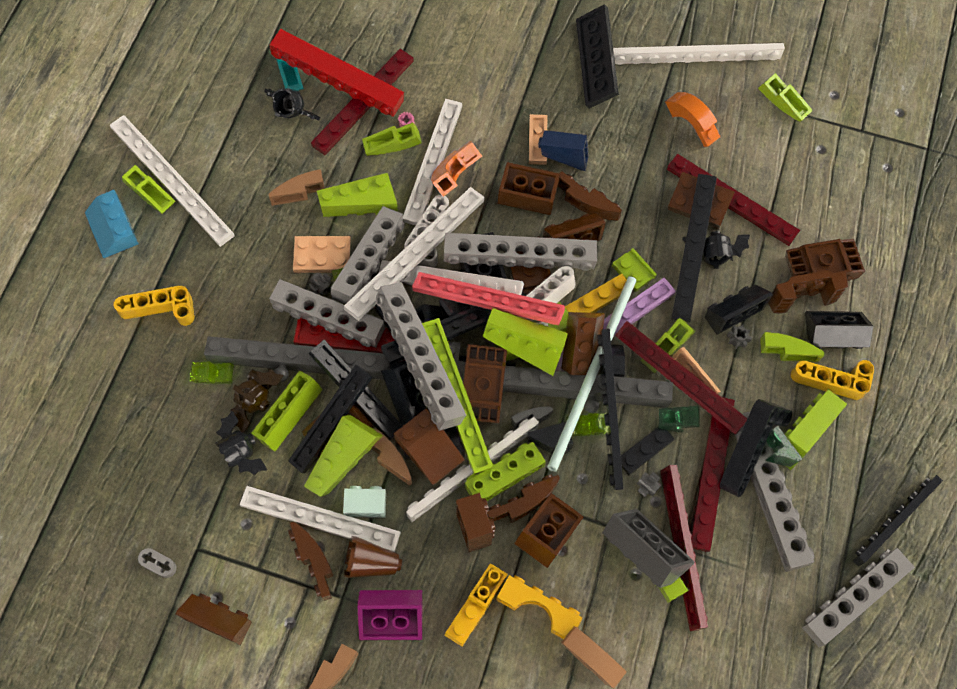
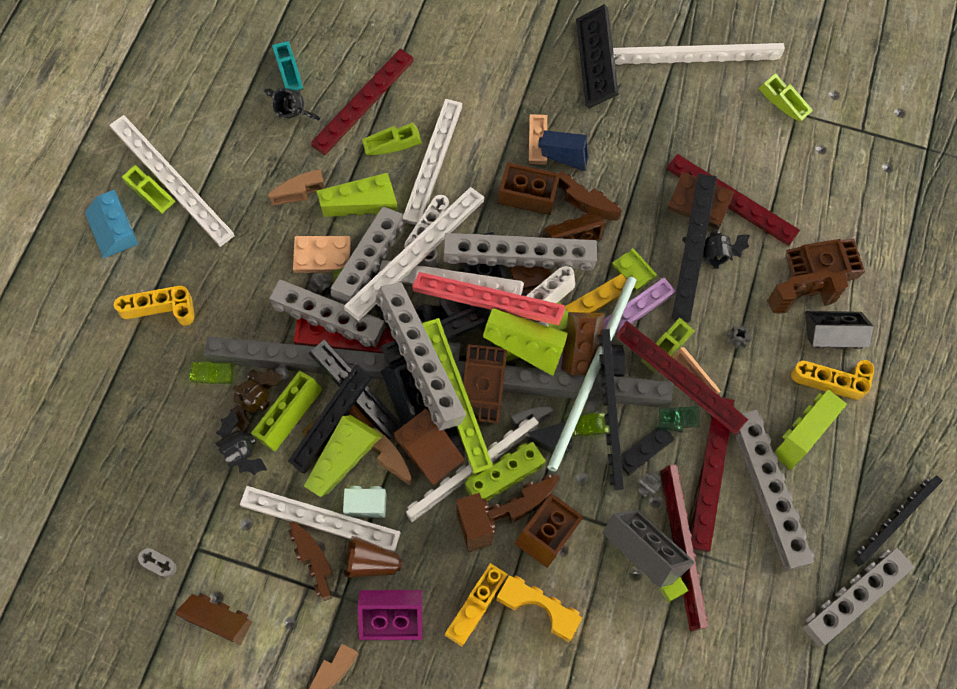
red brick [269,28,404,117] -> none
bright pink bush [398,112,414,127] -> none
orange arch [431,141,482,197] -> none
medium nougat slope [561,626,627,689] -> none
orange arch [665,92,720,147] -> none
black slope [705,284,773,335] -> none
black beam [720,399,793,498] -> none
lime slope [760,332,824,362] -> none
clear green slope [765,426,803,467] -> none

